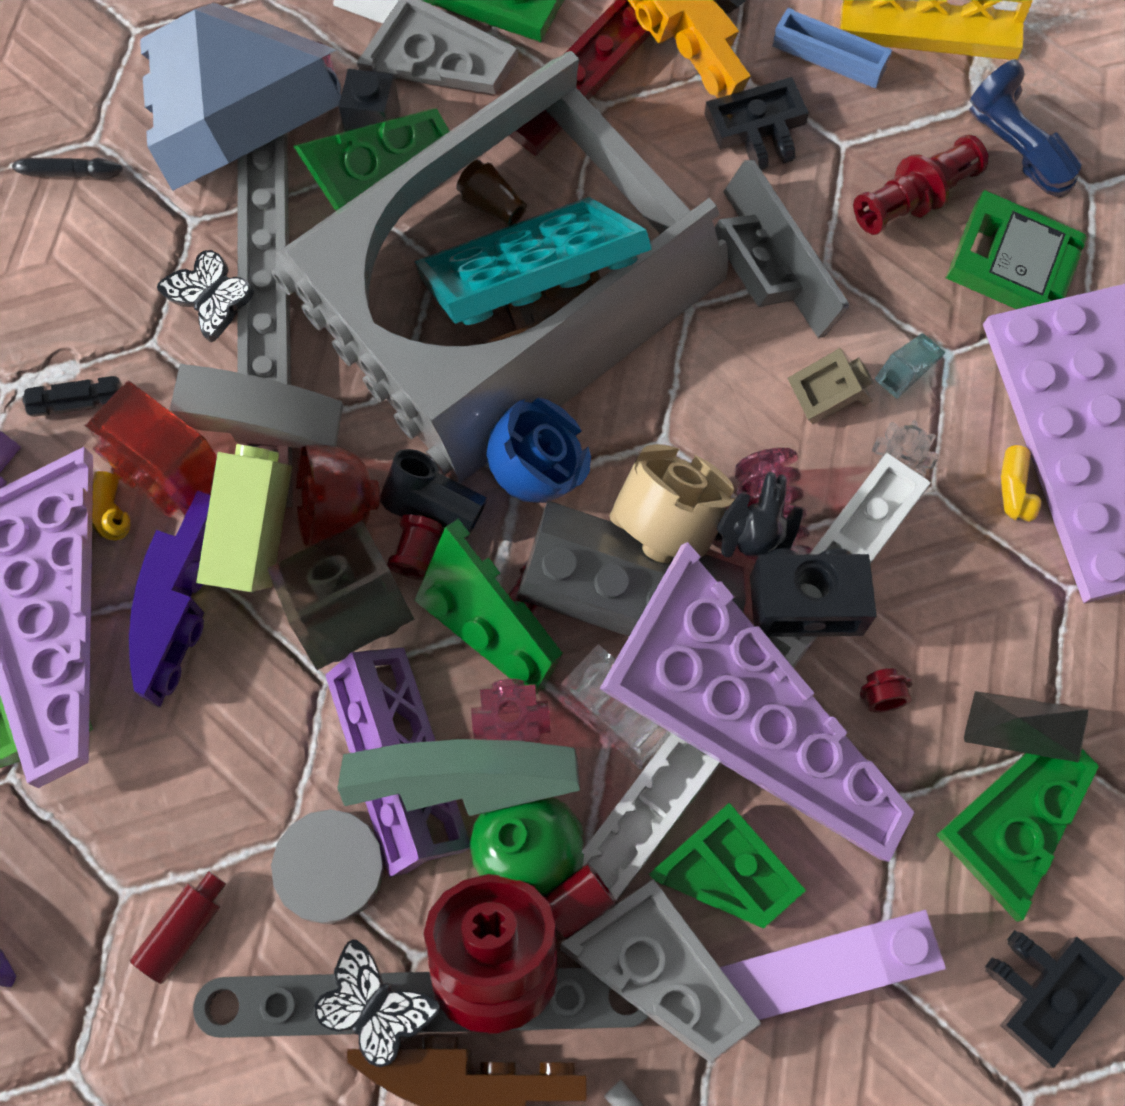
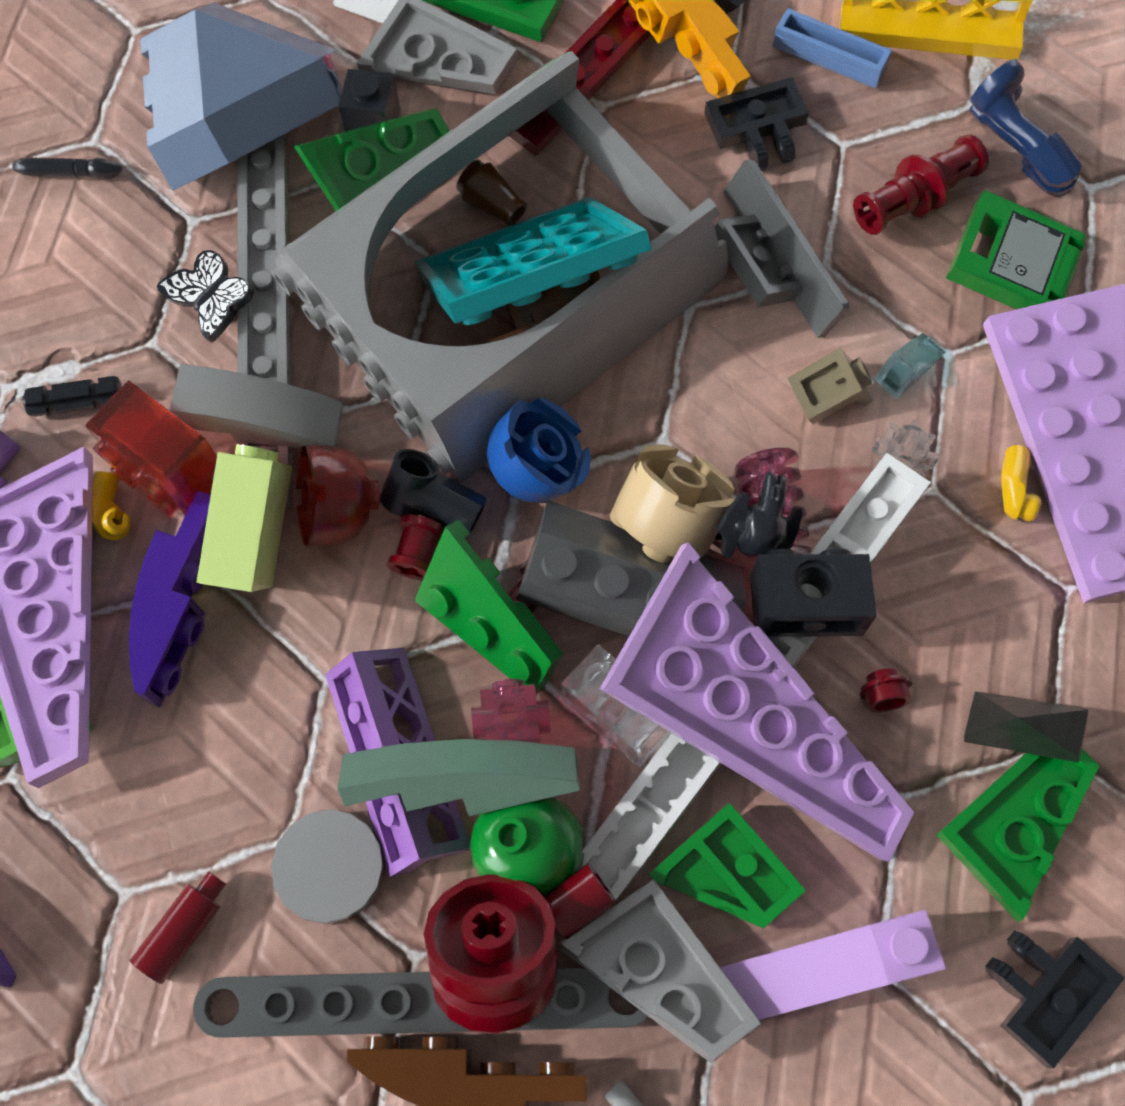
clear smoke brick [267,520,415,670] -> none
animal [314,939,441,1067] -> none

